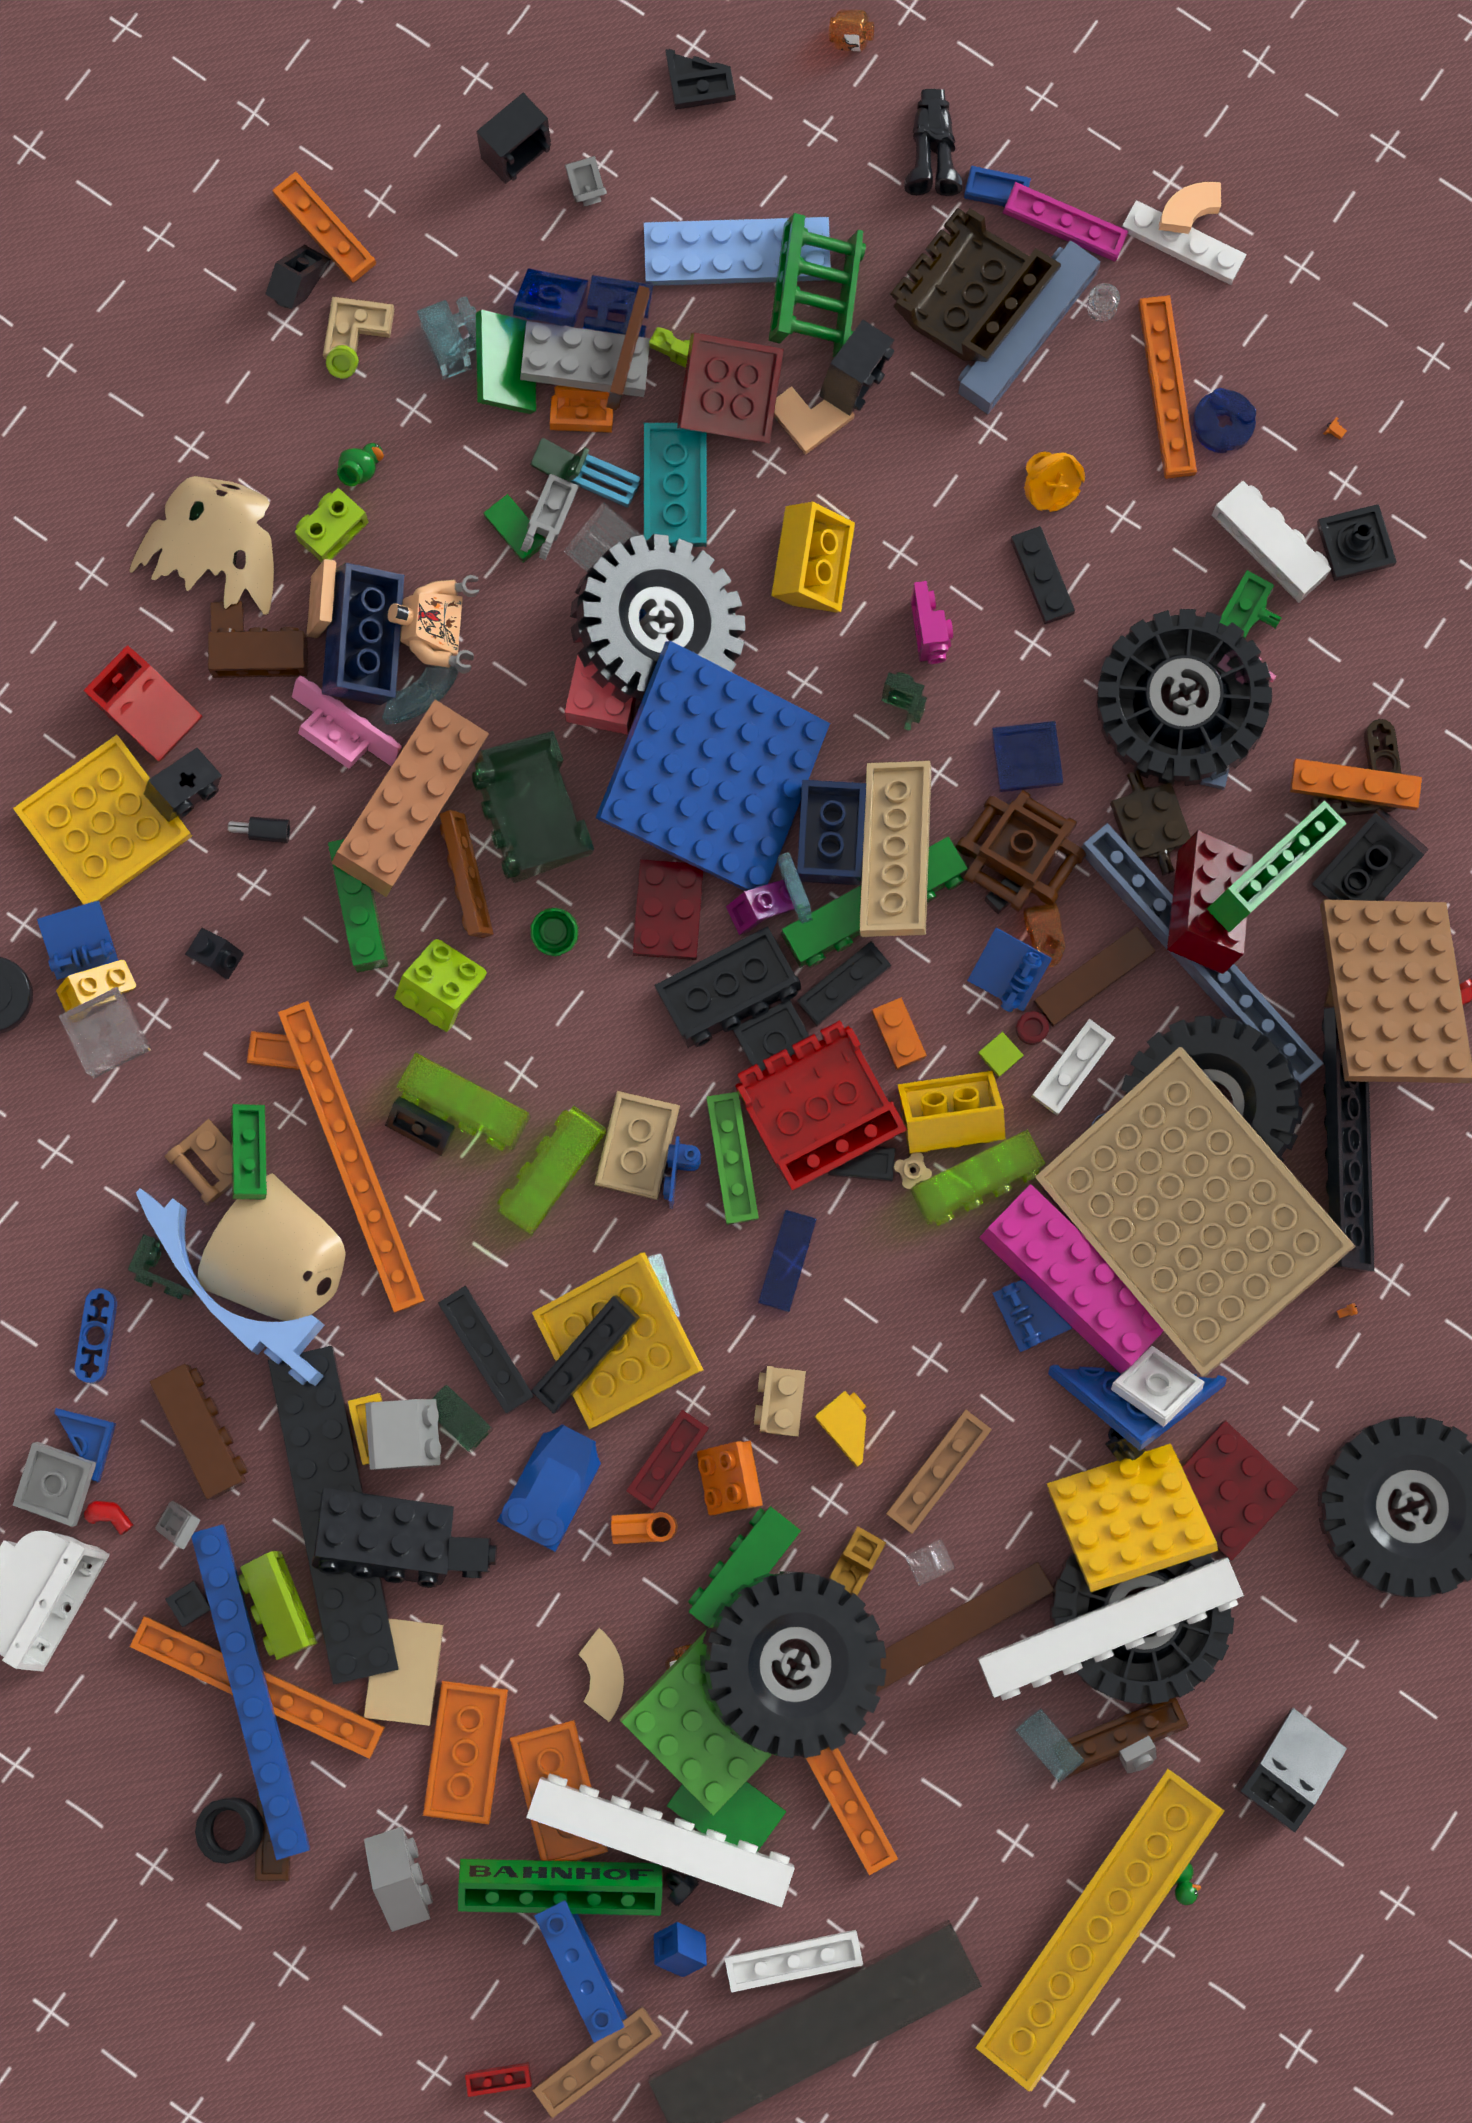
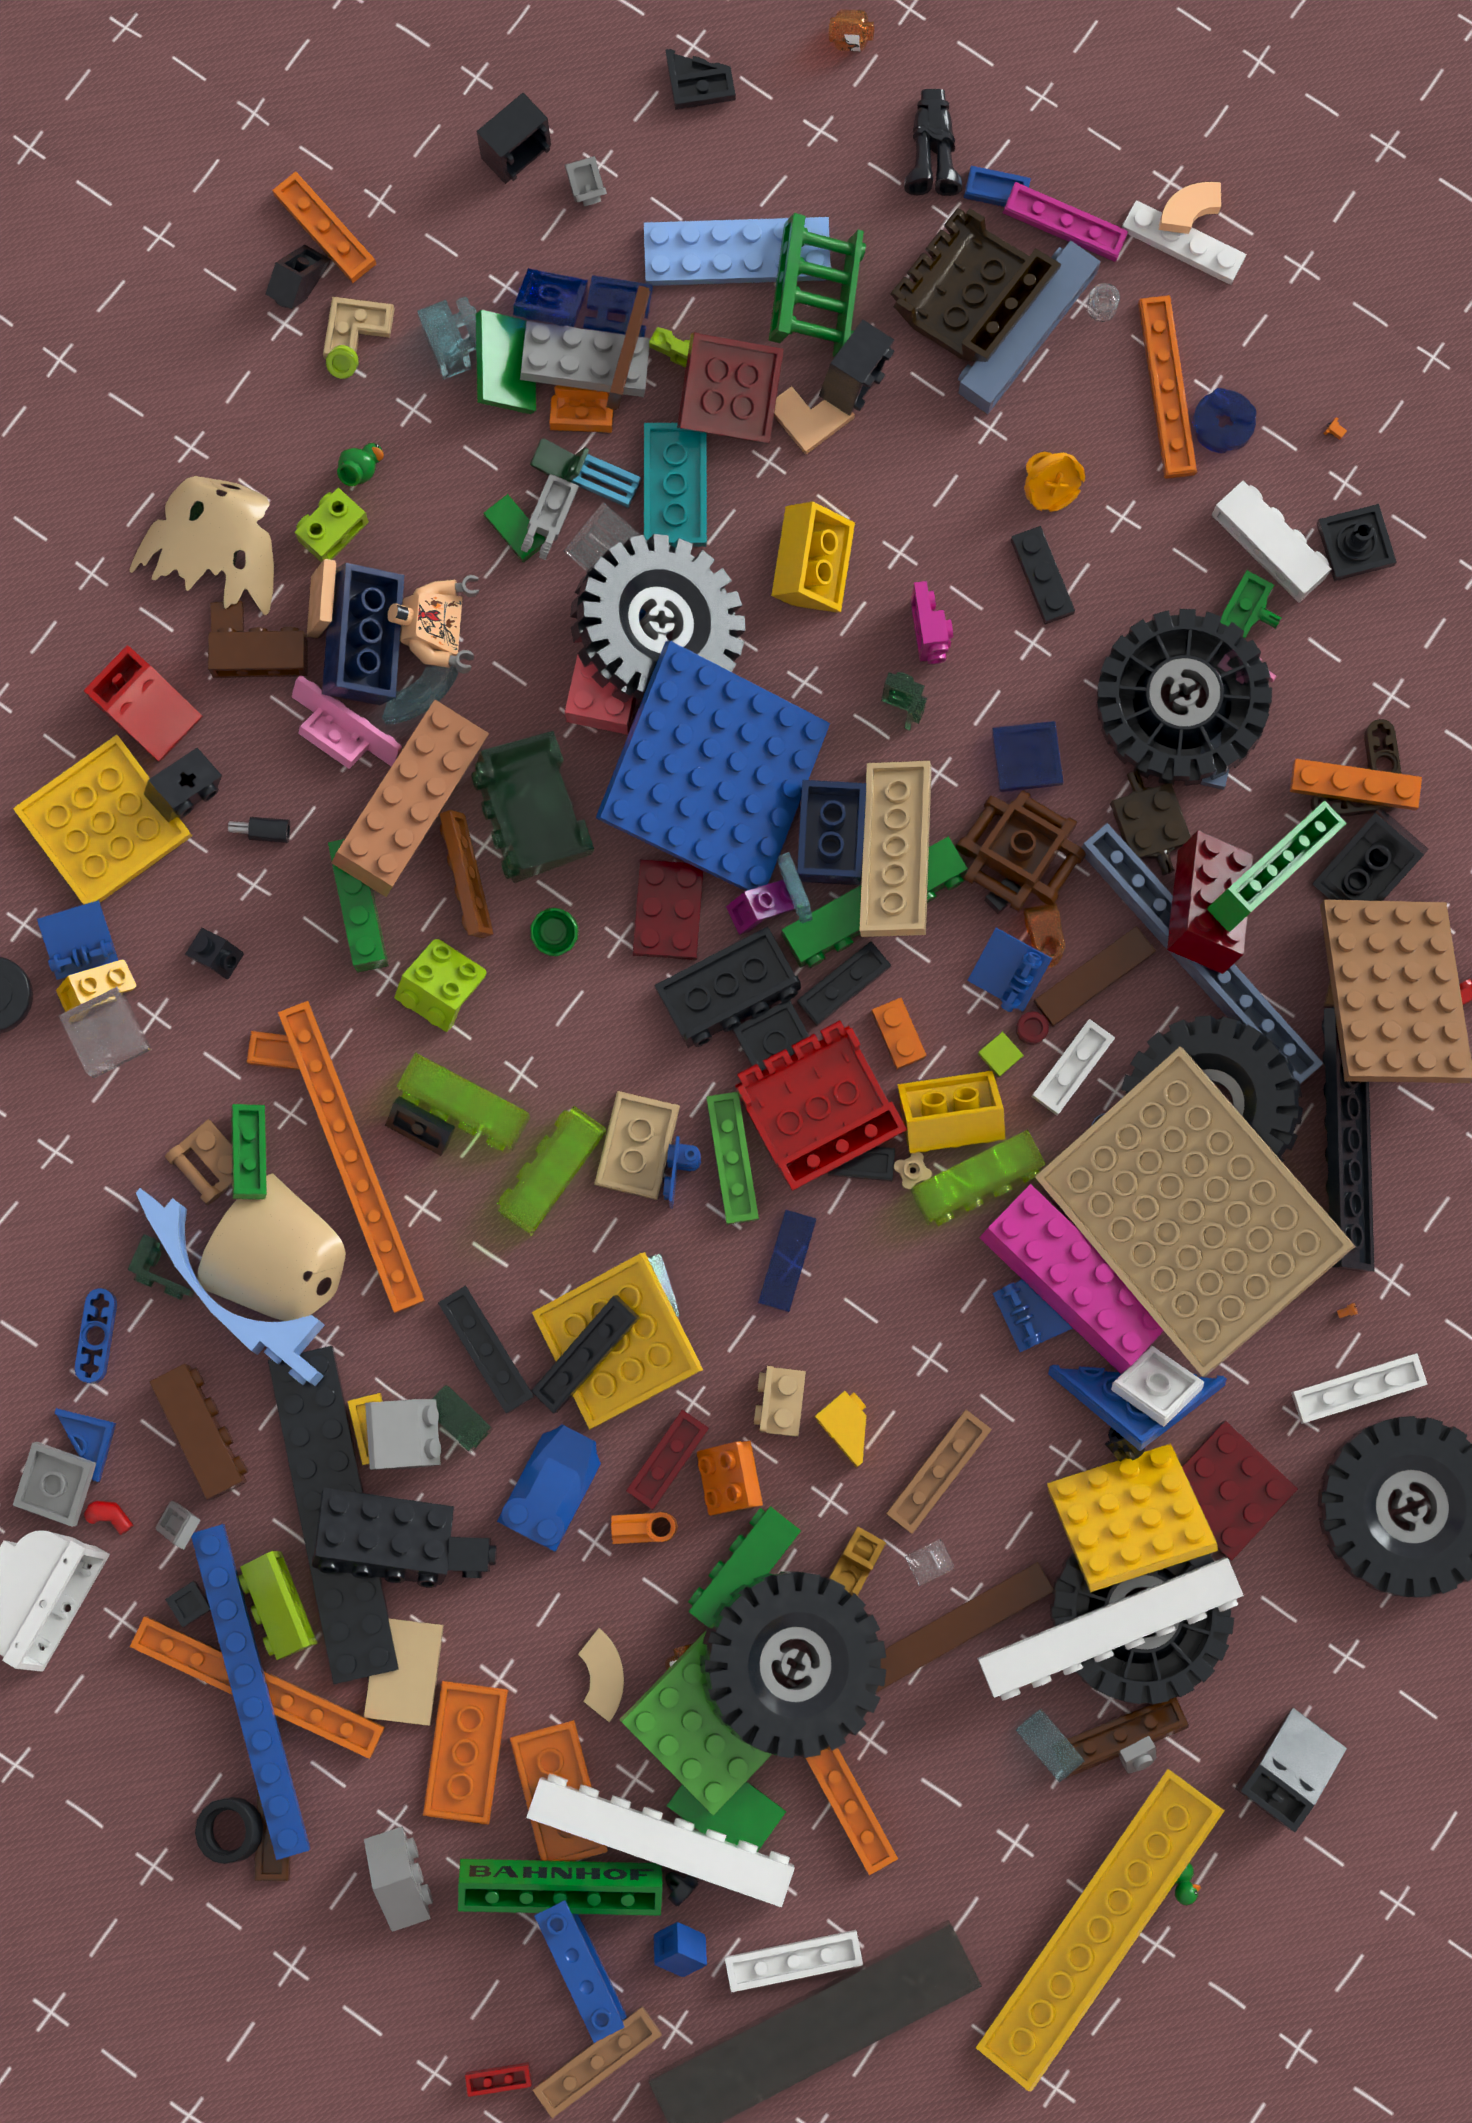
none -> white plate [1291,1353,1428,1424]

